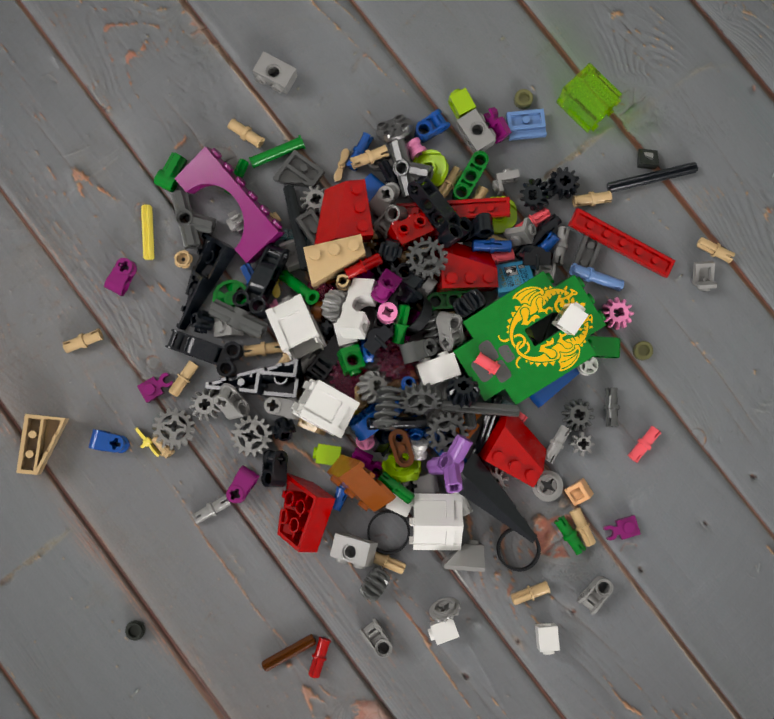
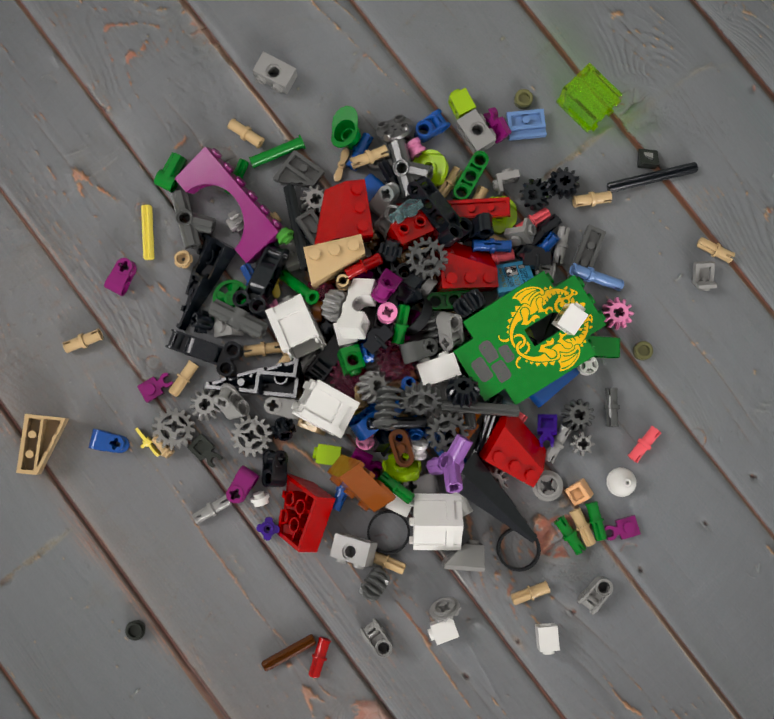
coral pin [474,352,500,375] -> none
red tile [568,208,676,278] -> none
none -> pearl dark grey plate [187,434,223,468]
none -> white plate [250,491,270,507]
none -> dark purple plate [256,517,280,541]
none -> bright green plate [276,227,294,245]
none -> green piece [331,106,361,150]
none -> clear light blue plate [388,199,424,224]
none -> dark purple plate [537,414,558,447]
none -> green axle [585,501,607,541]
none -> white helmet [606,467,637,497]

